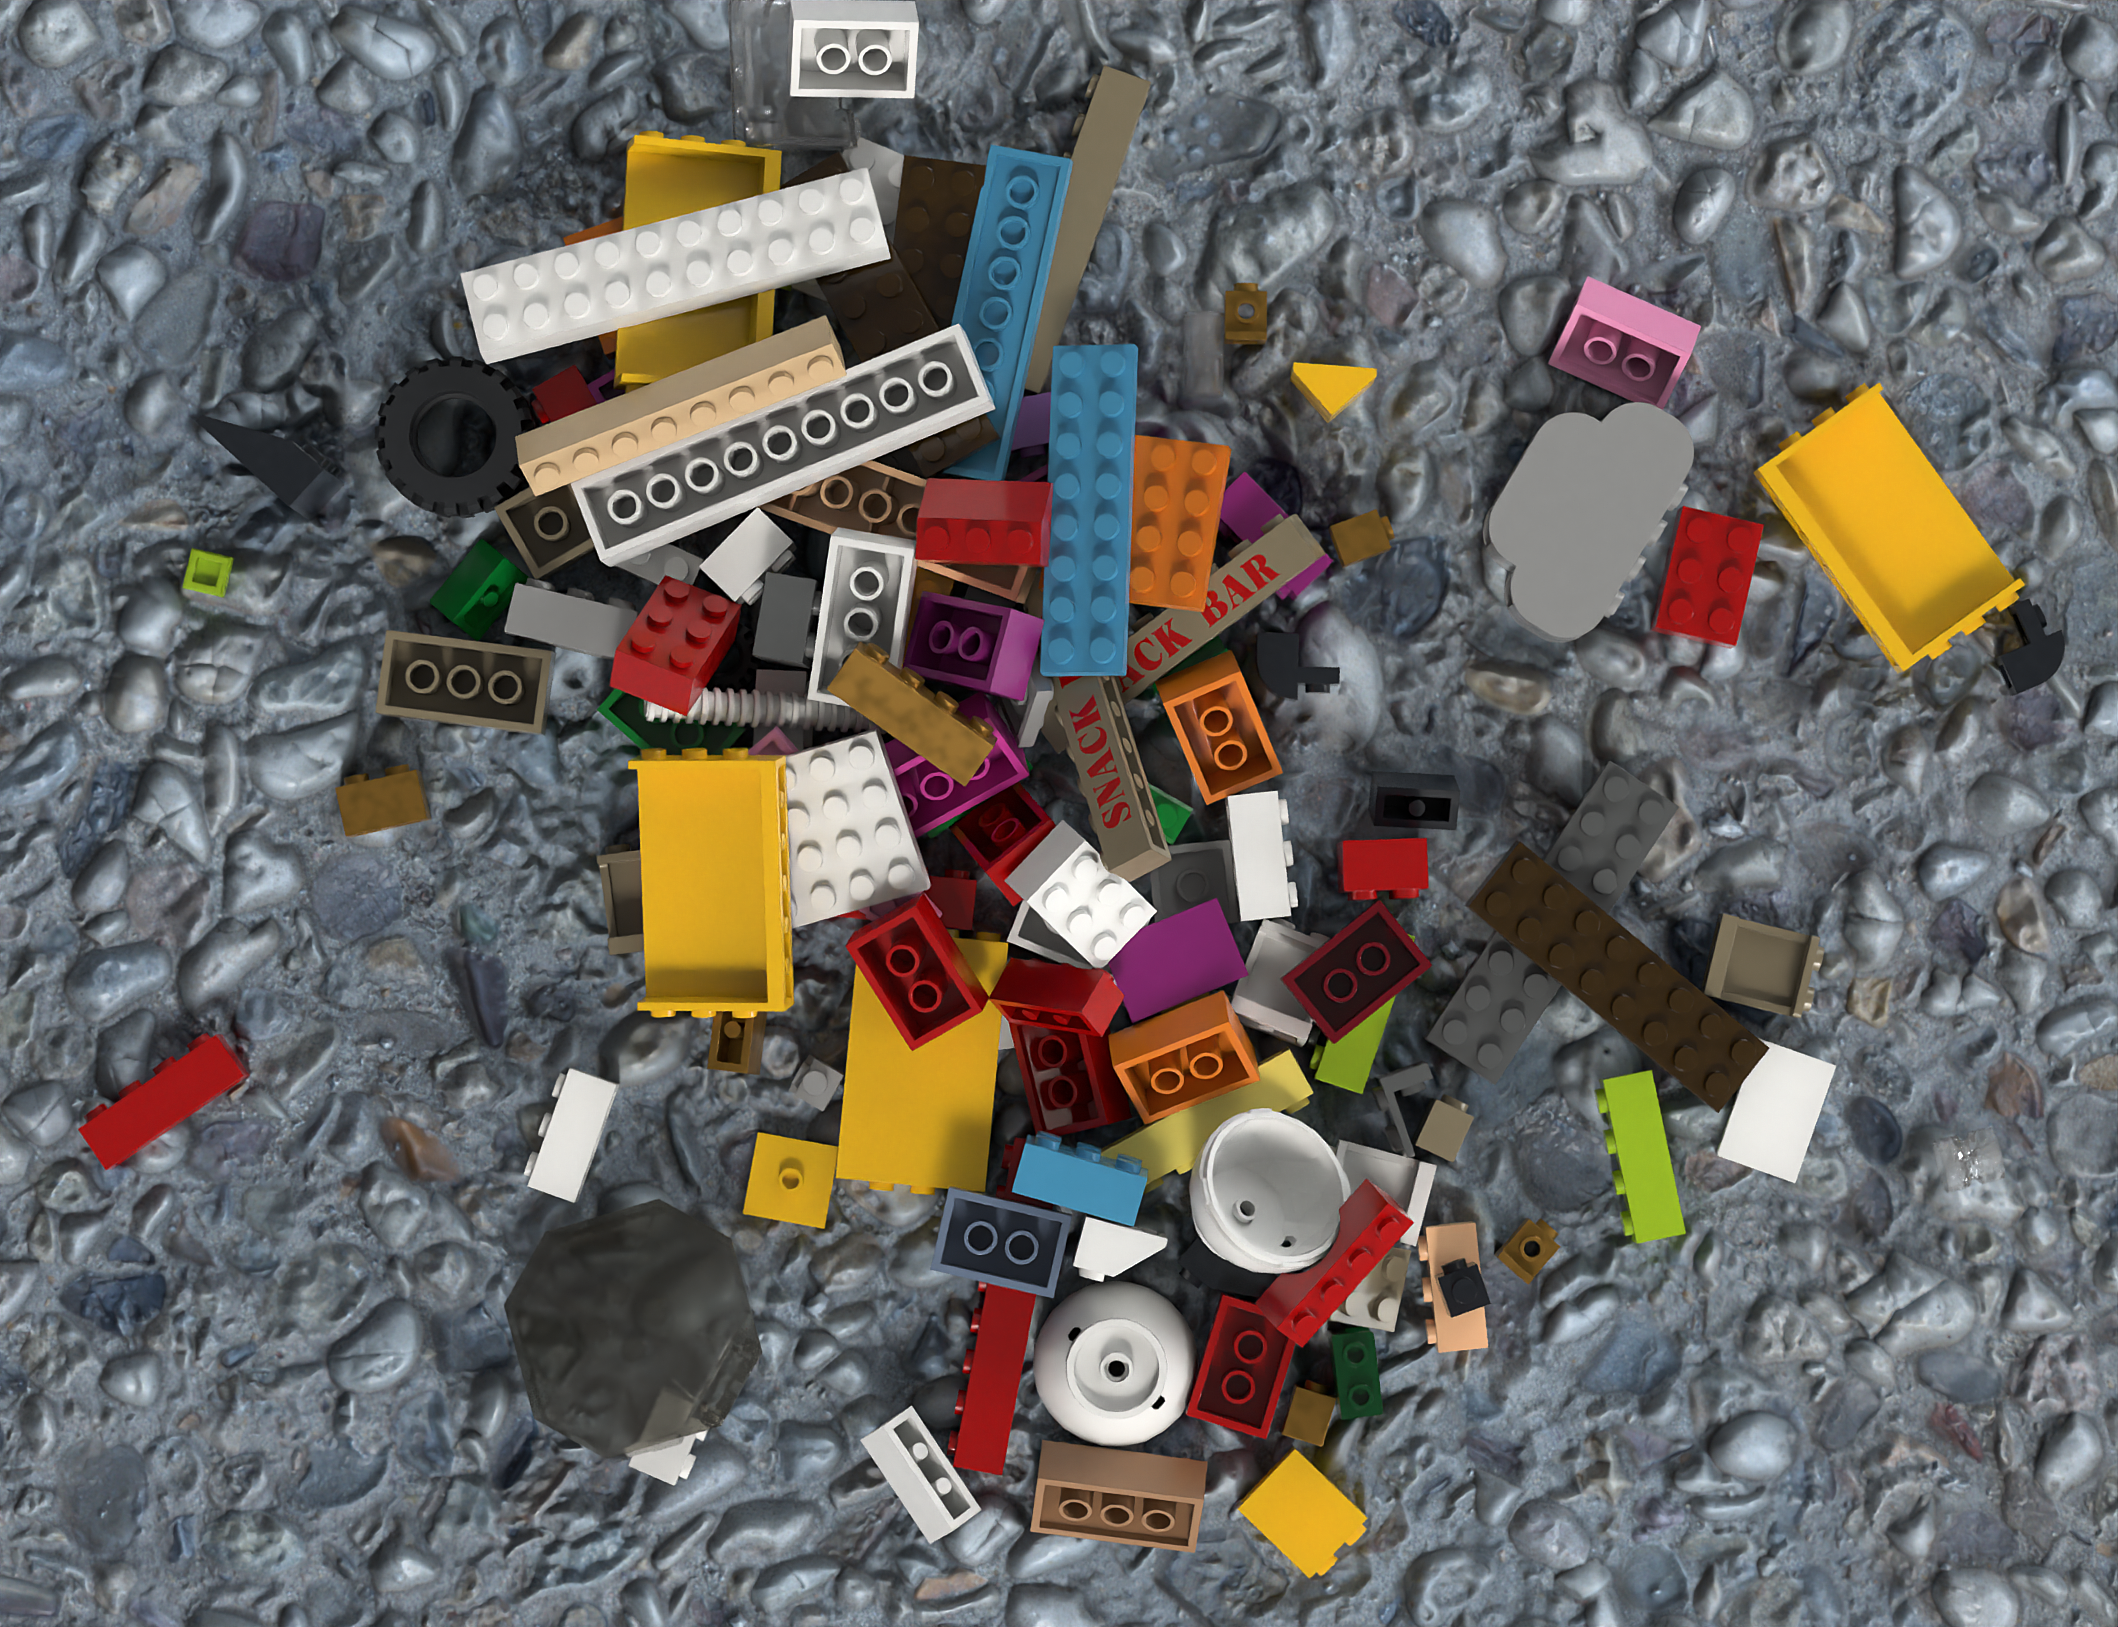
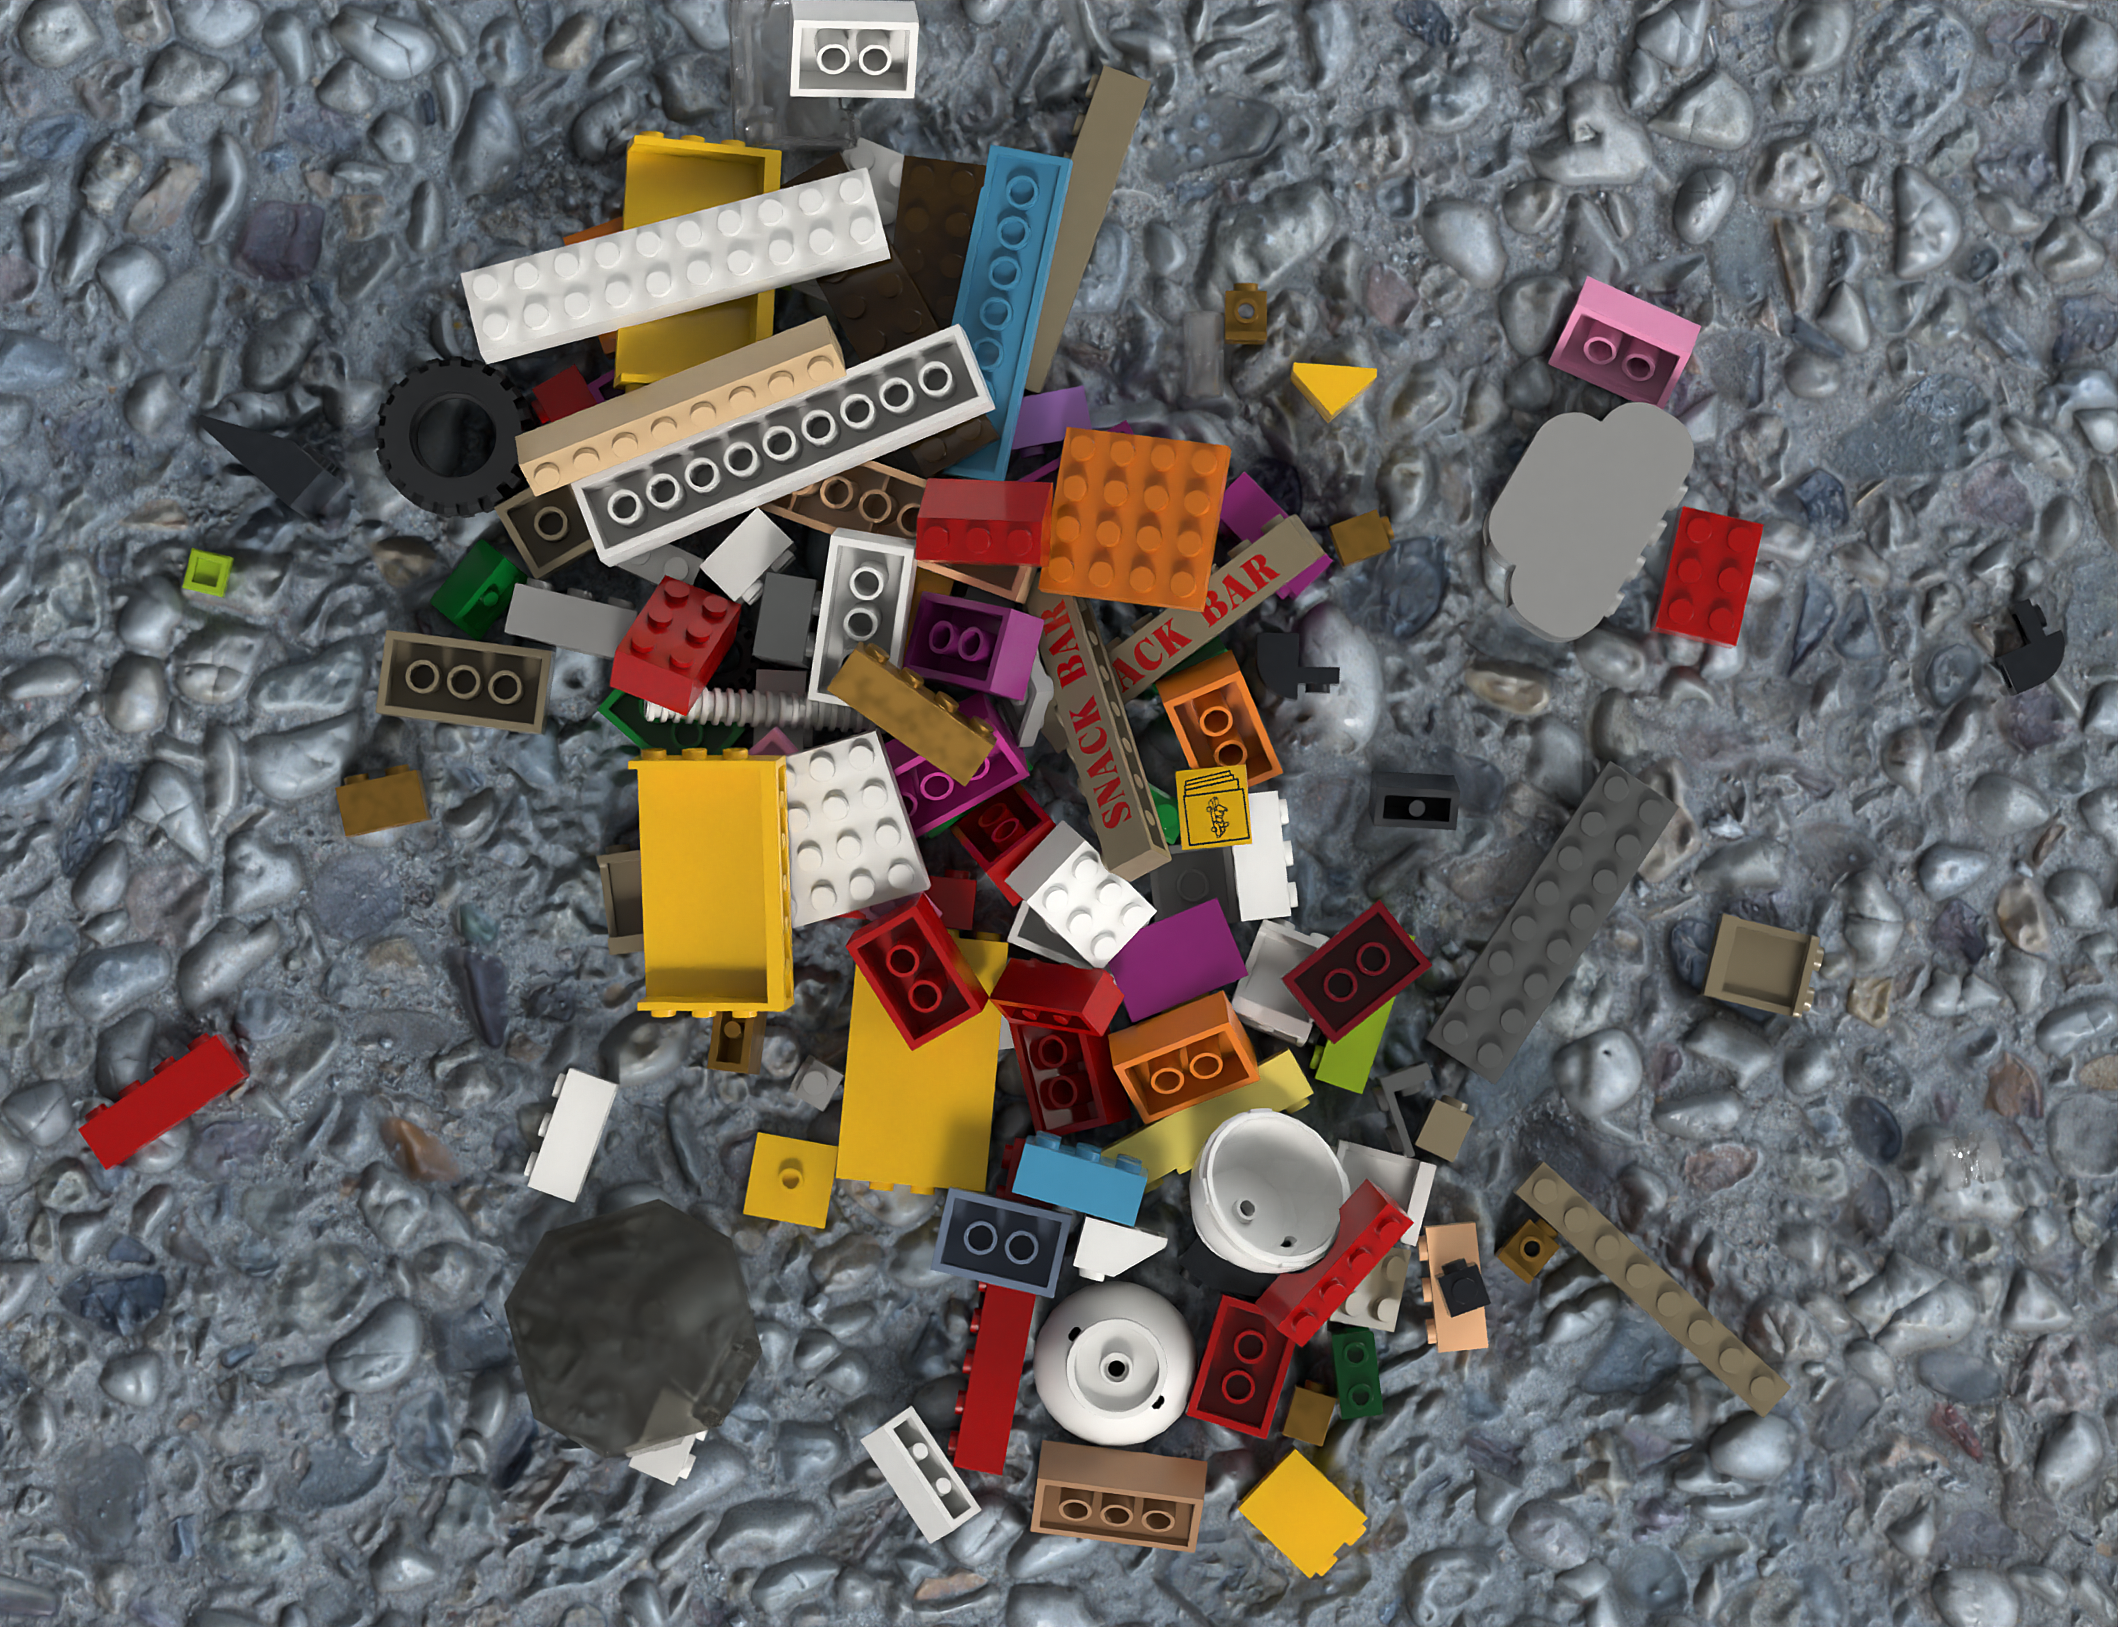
dark azure plate [1040,344,1138,676] -> none
red brick [1336,838,1429,901] -> none
dark brown plate [1464,840,1770,1113] -> none
lime brick [1594,1069,1686,1244] -> none
white tile [1715,1038,1836,1183] -> none
yellow panel [1753,383,2025,674] -> none
none -> yellow sticker [1175,764,1253,850]
none -> dark tan brick [1512,1160,1791,1418]

